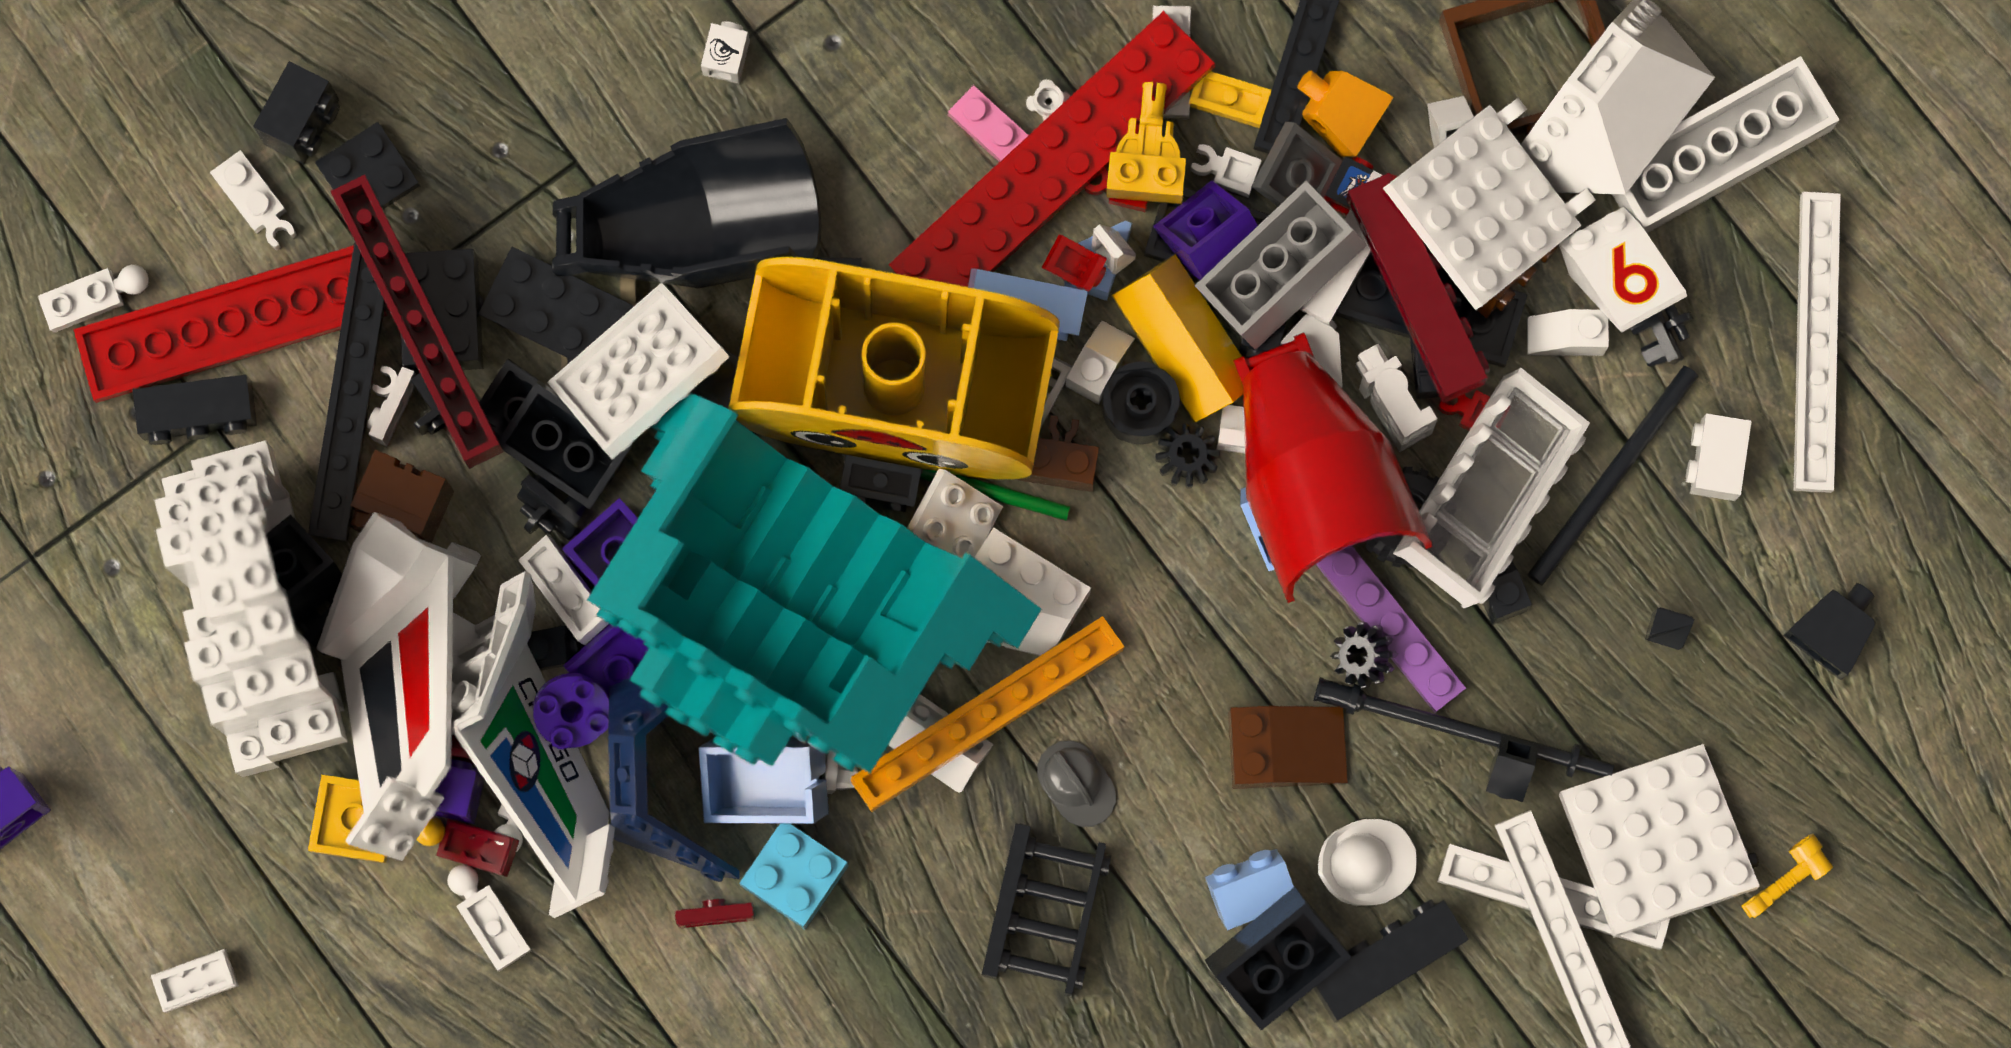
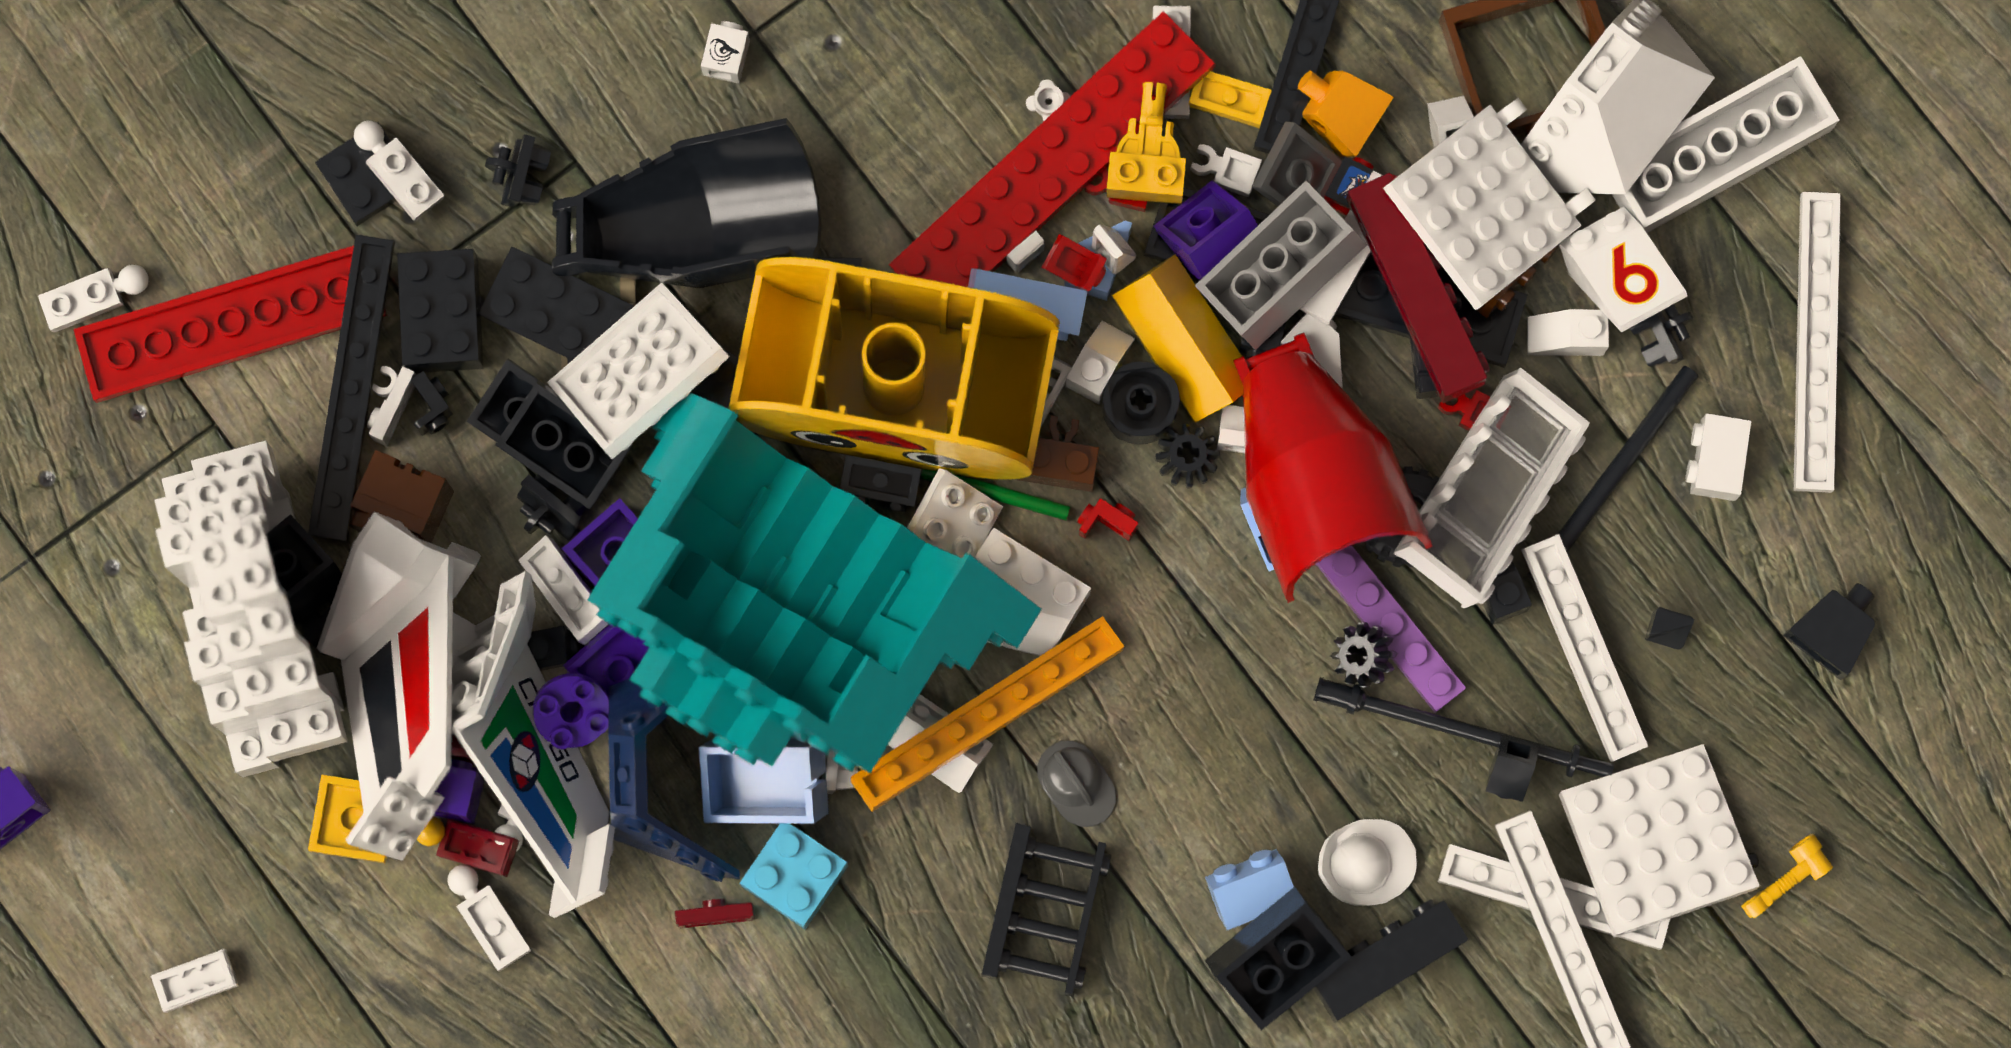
black brick [133,374,257,445] -> none
white plate [210,150,297,250] -> none
black brick [253,61,340,165] -> none
dark red brick [330,174,504,469] -> none
bright pink plate [948,85,1028,162] -> none
reddish brown slope [1228,706,1348,789] -> none
white hips [1355,344,1438,452] -> none
none -> white plate [354,121,444,221]
none -> black hips [485,134,551,207]
none -> white tile [1007,231,1044,273]
none -> red bracket [1077,498,1138,541]
none -> white plate [1521,534,1648,762]

